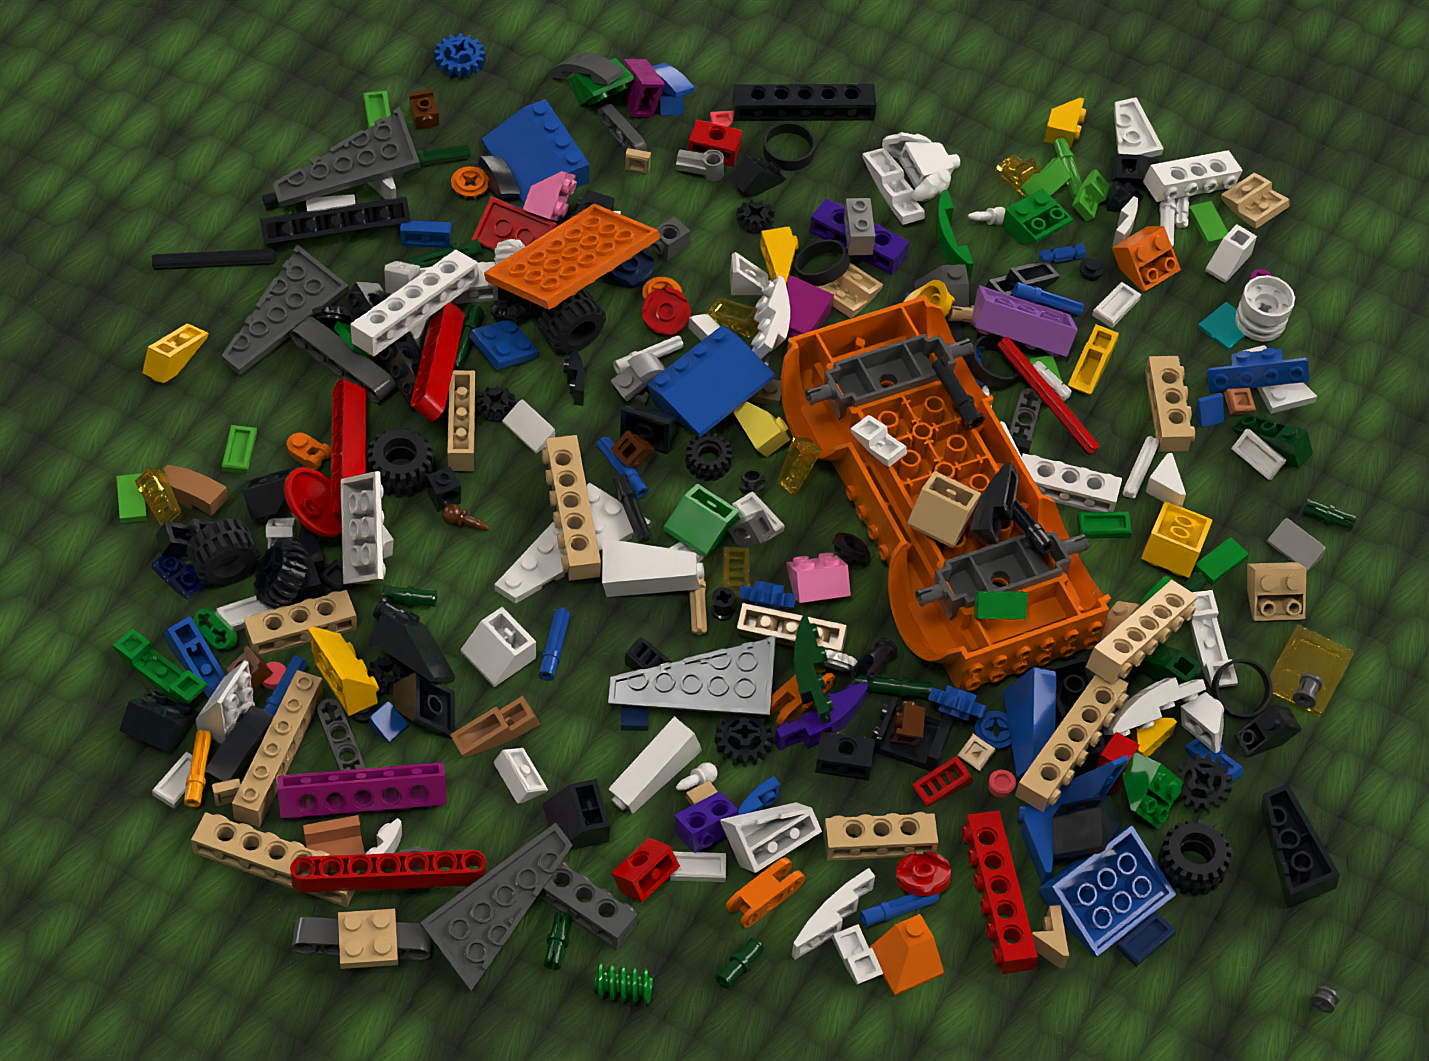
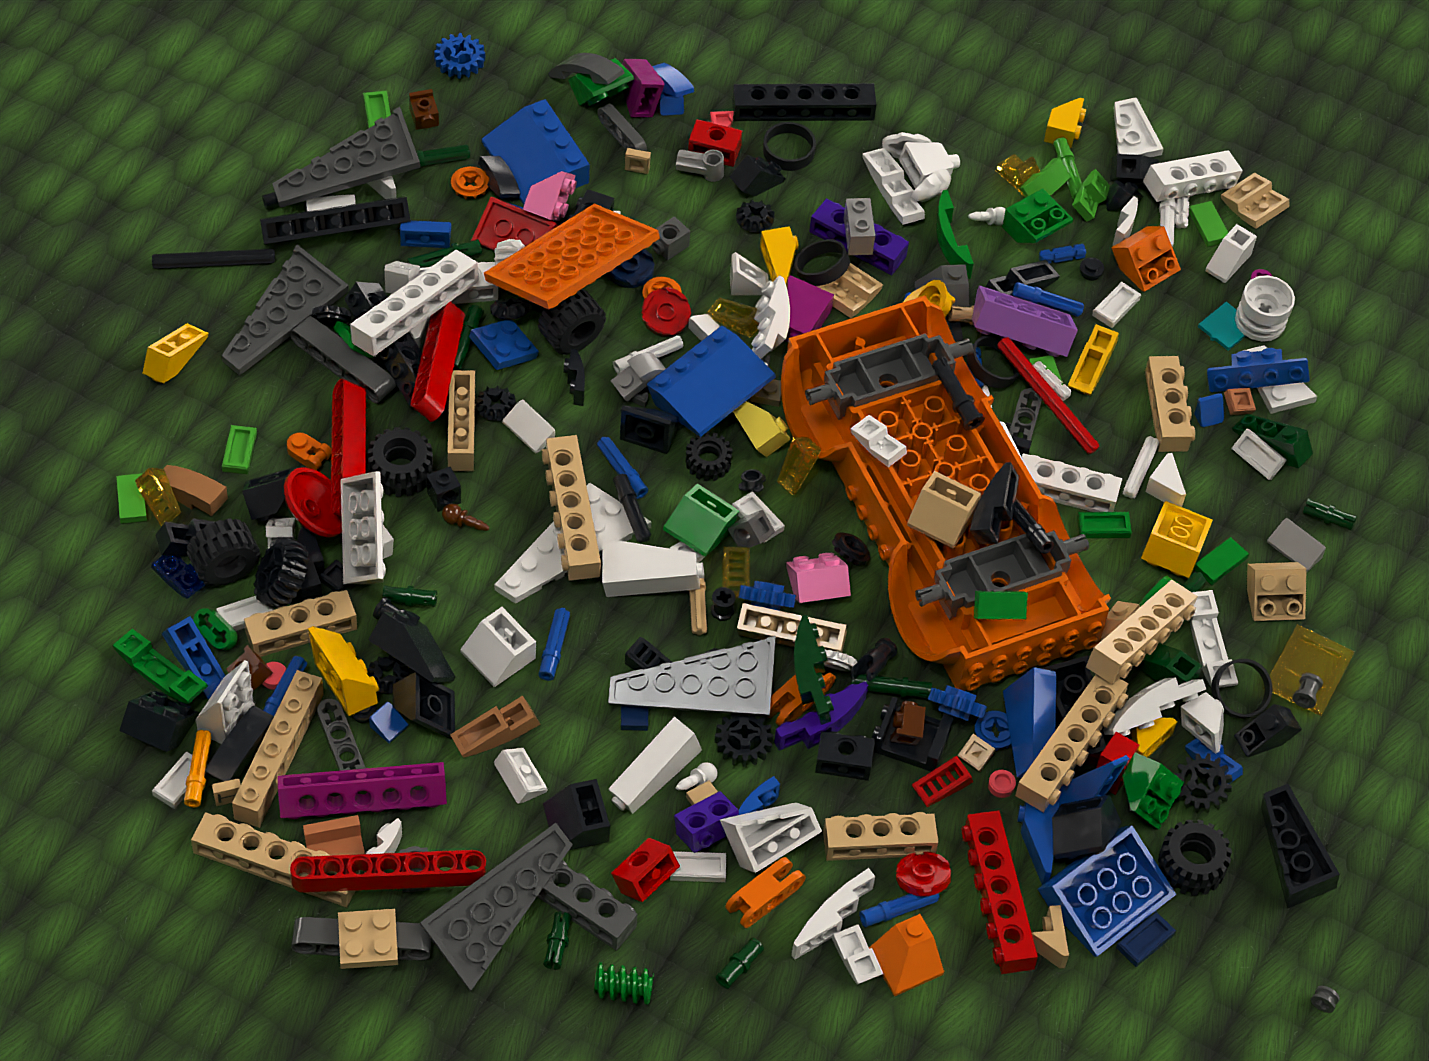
reddish brown brick [610,431,655,467] -> none

